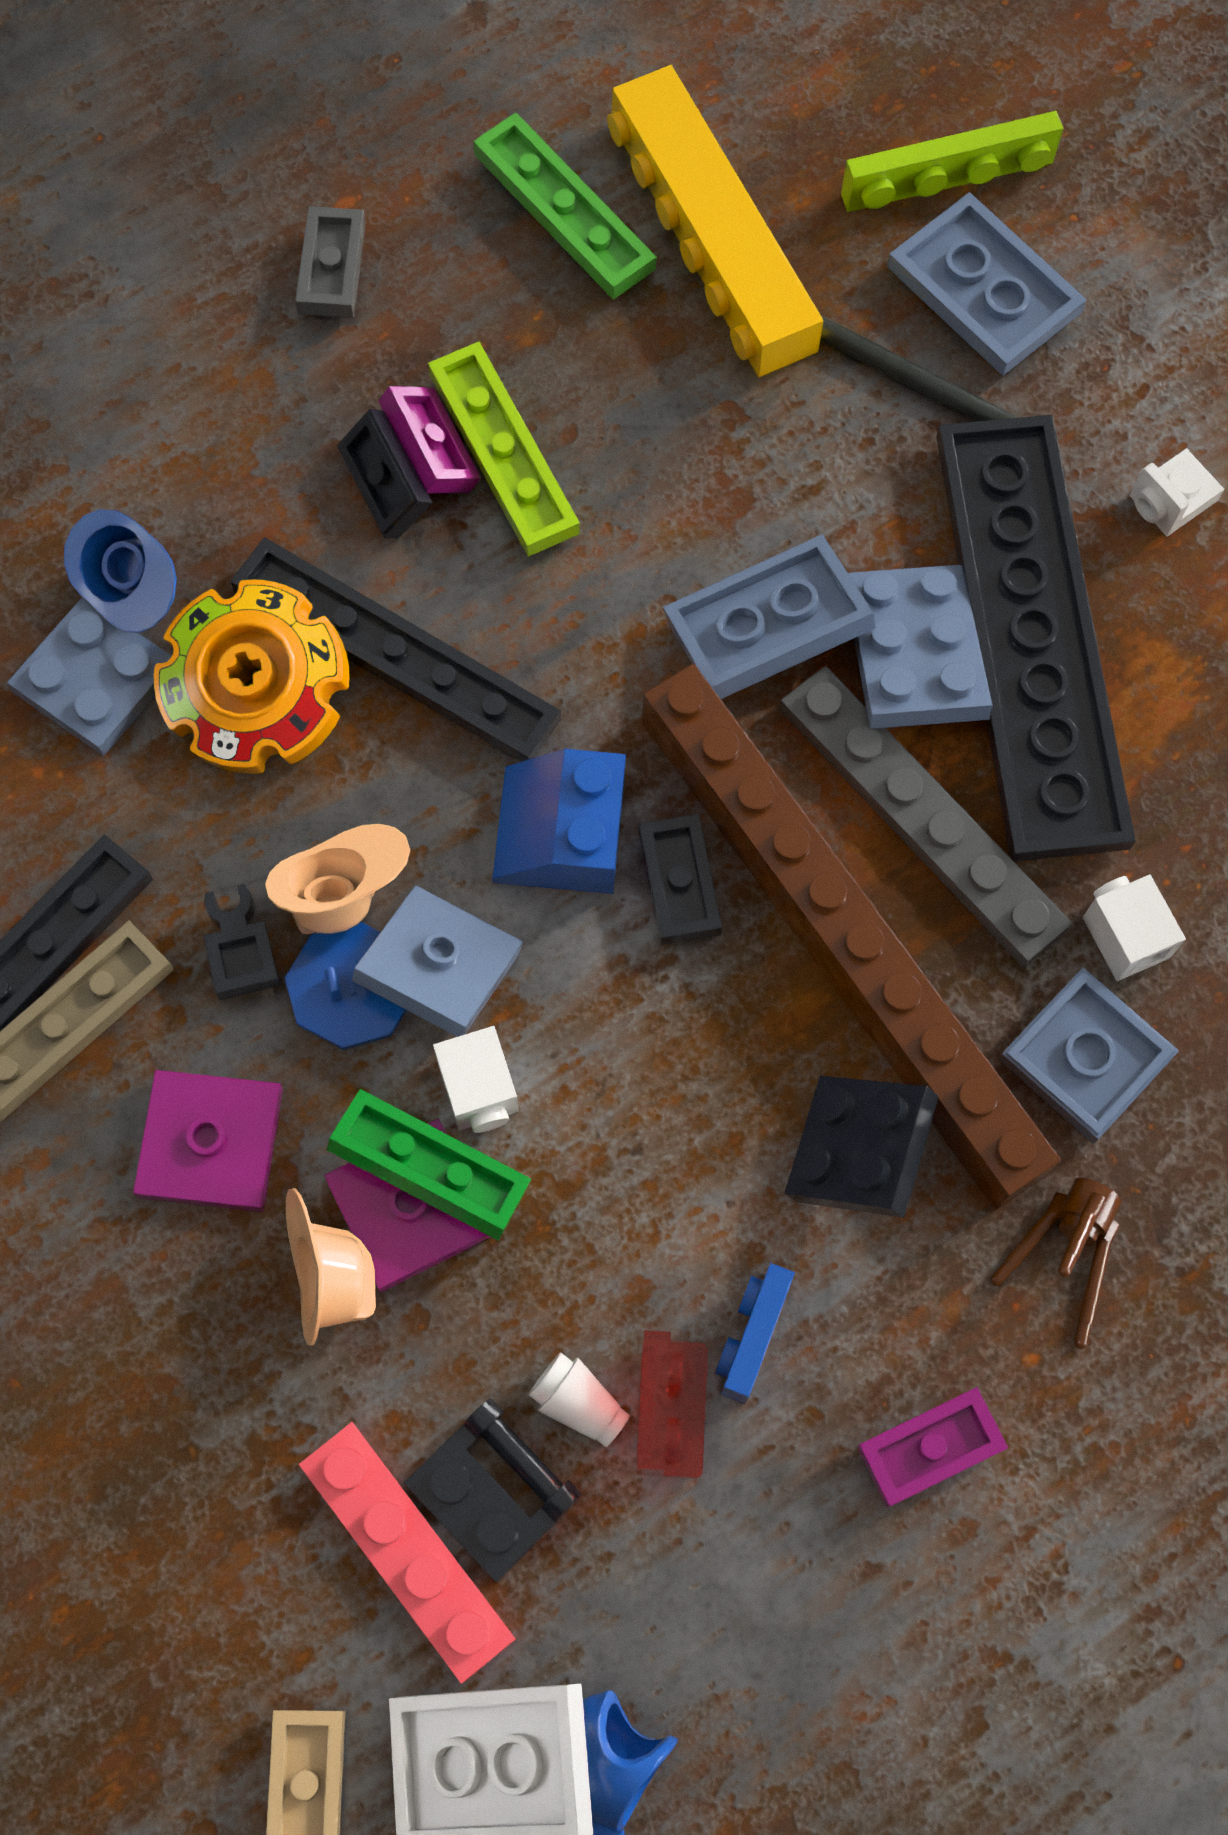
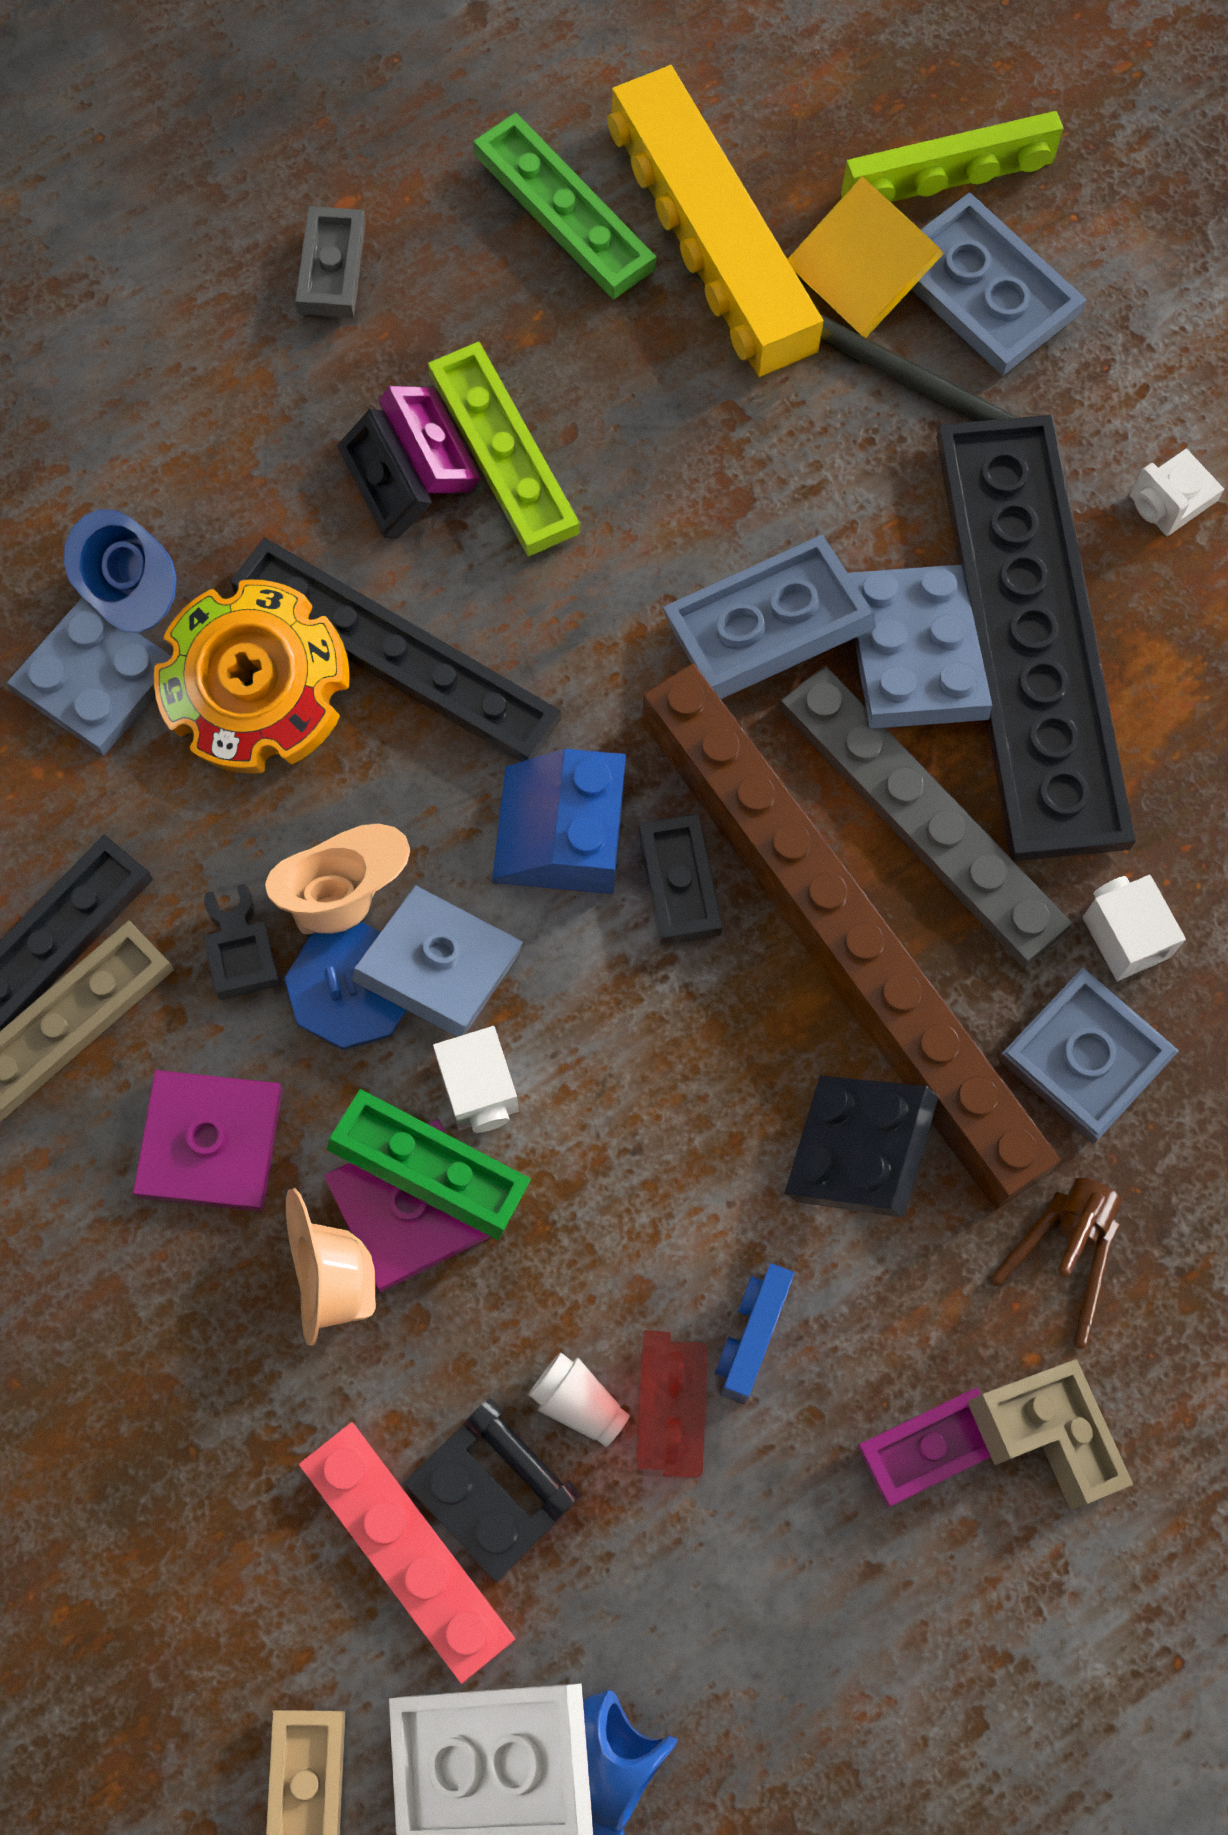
none -> yellow tile [787,176,944,338]
none -> dark tan plate [967,1359,1133,1510]

